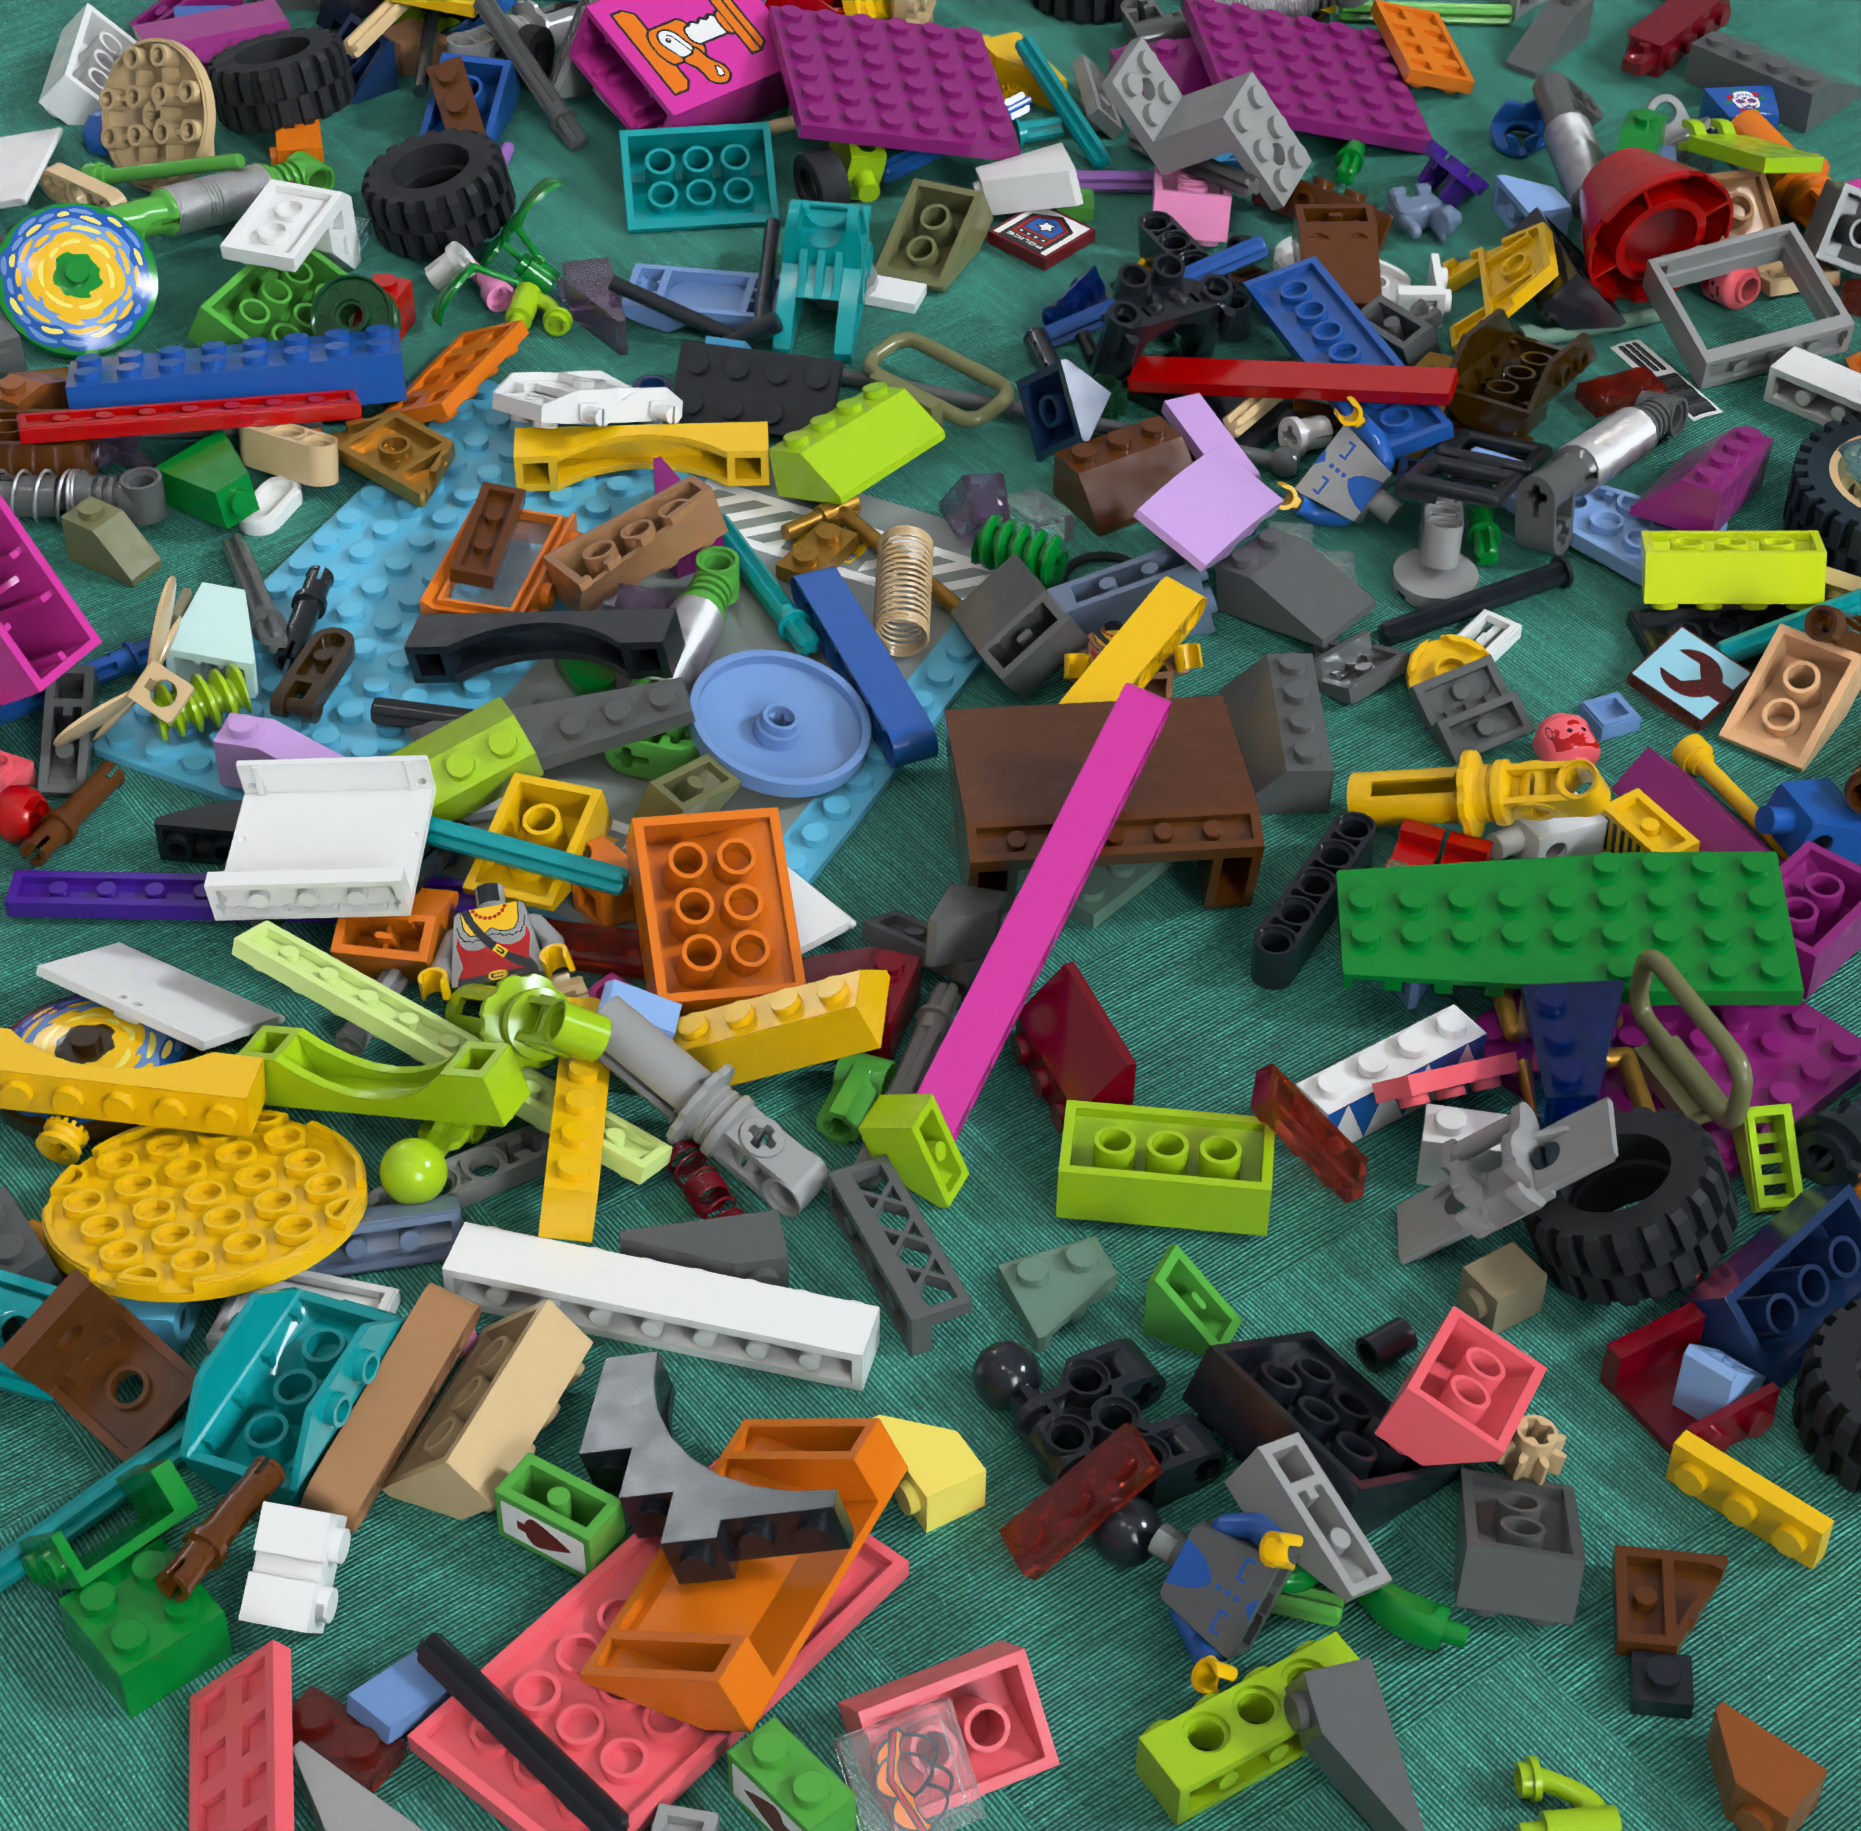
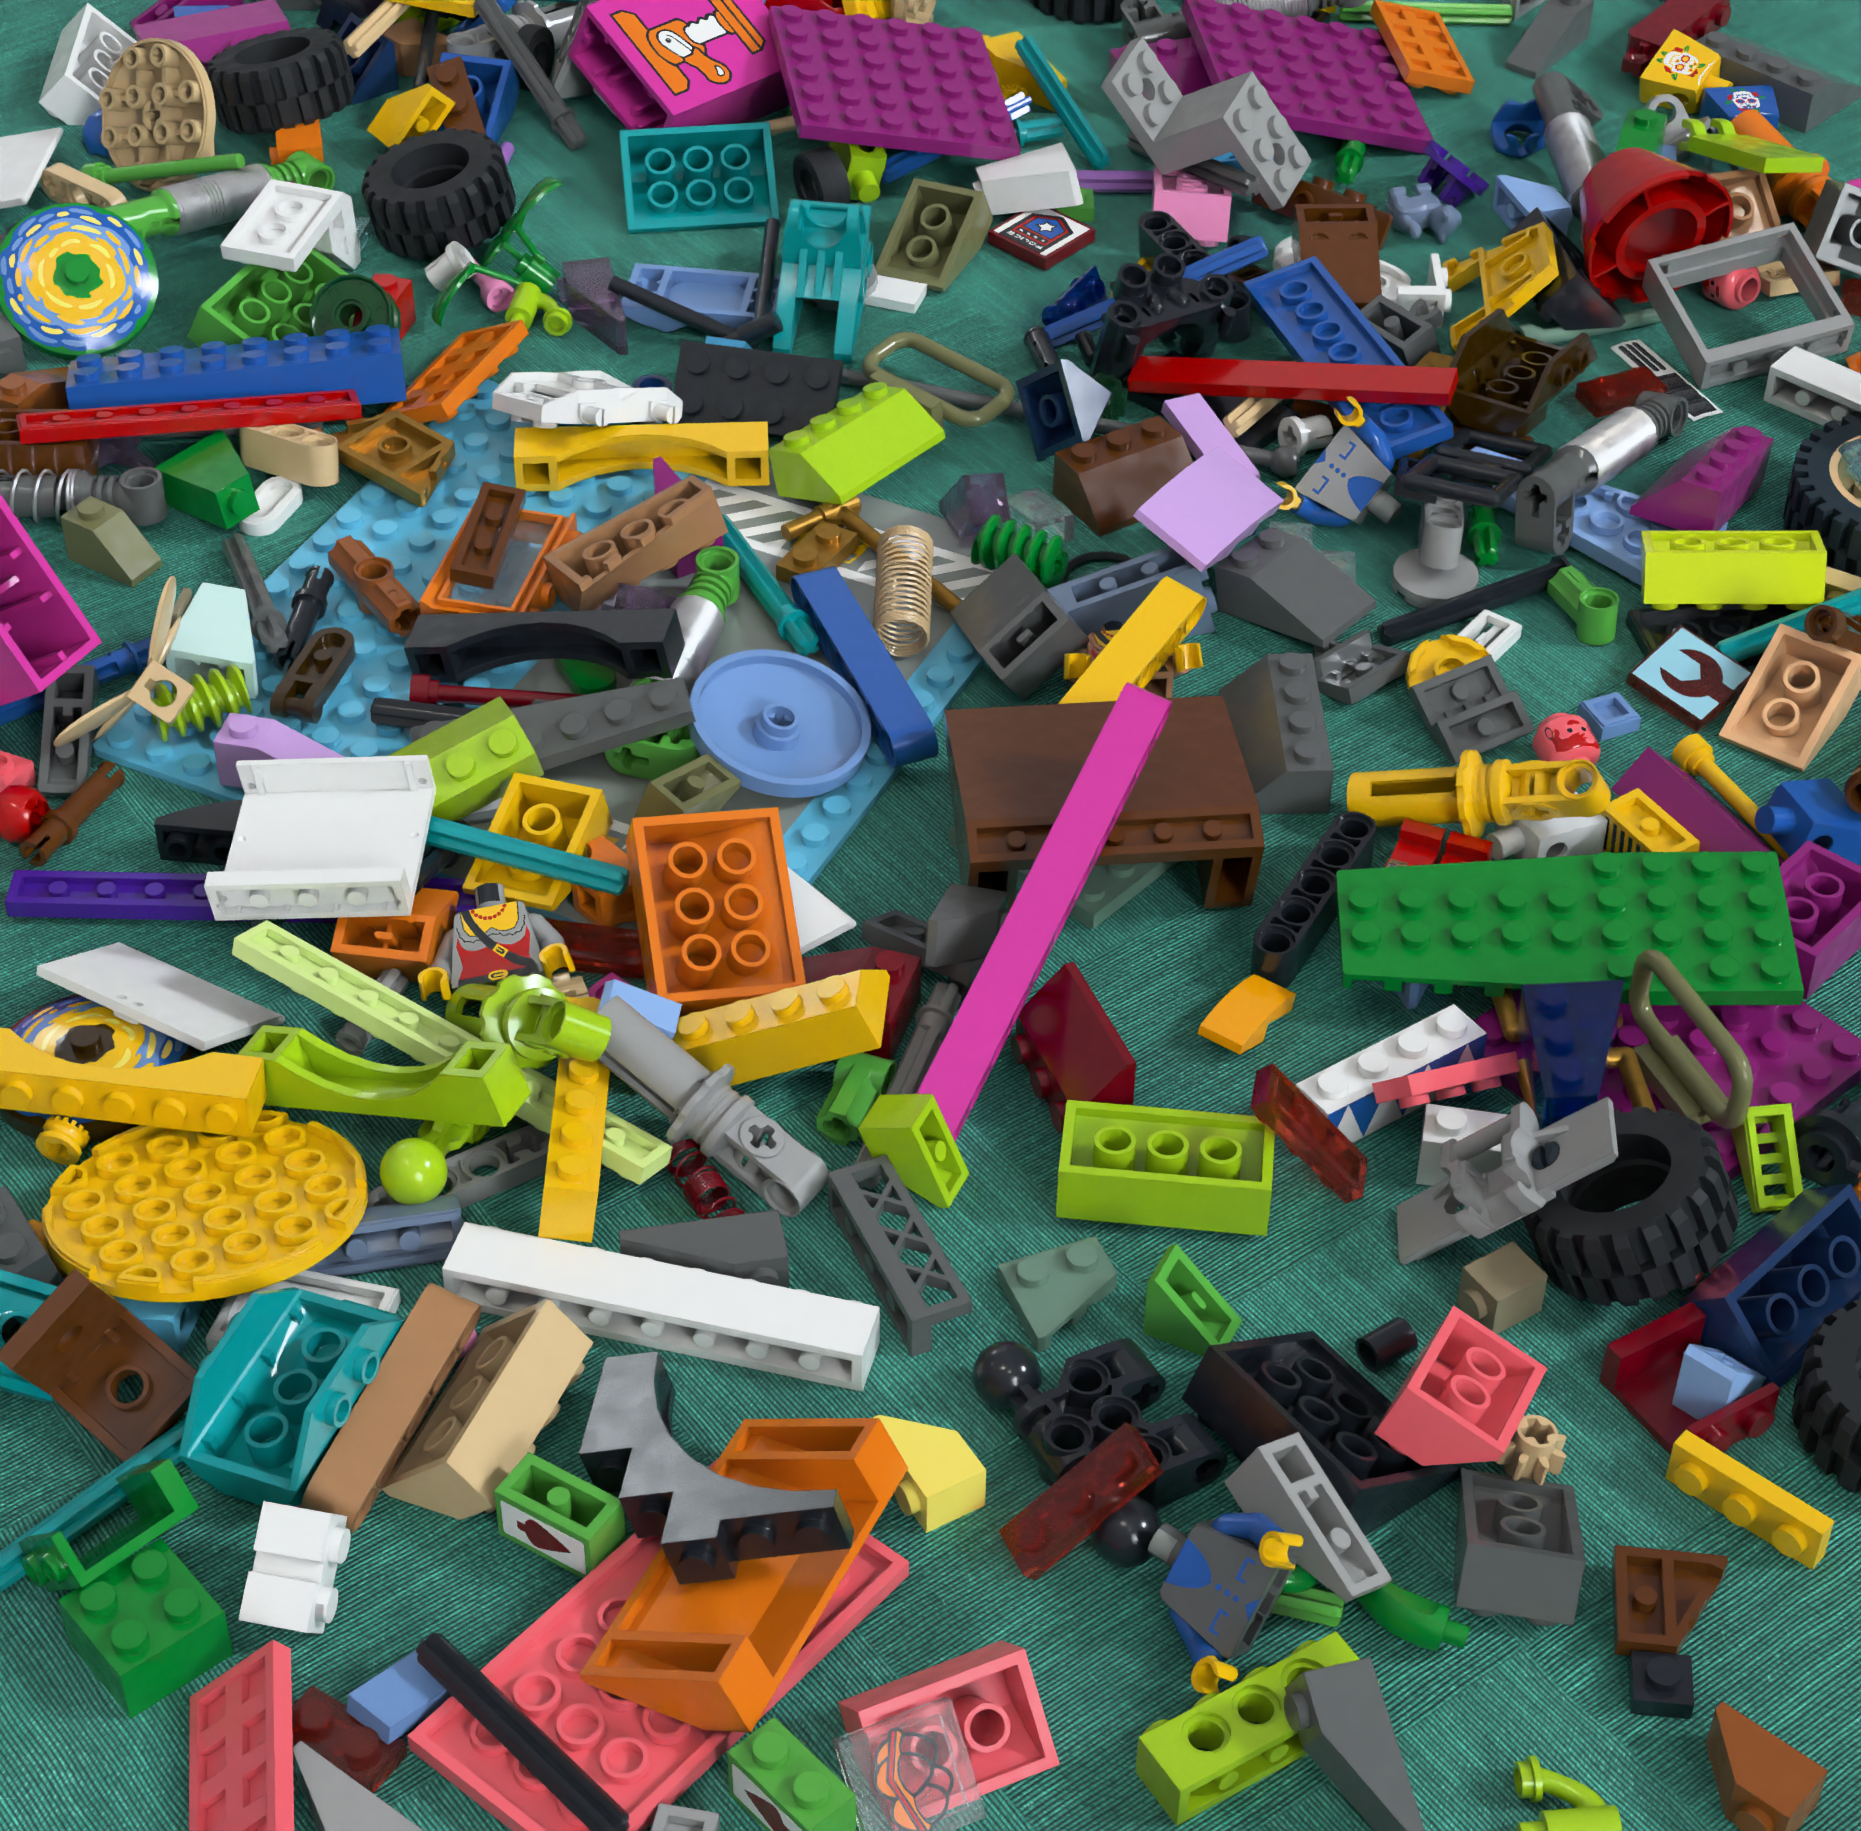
reddish brown pin [155,1455,286,1603] -> none
light grey plate [1072,54,1123,139] -> none
none -> dark orange piece [328,535,421,638]
none -> yellow slope [367,83,455,147]
none -> dark red piece [409,674,587,708]
none -> light orange slope [1197,974,1296,1055]
none -> bright green piece [1547,566,1619,646]
none -> yellow torso [1639,29,1733,114]

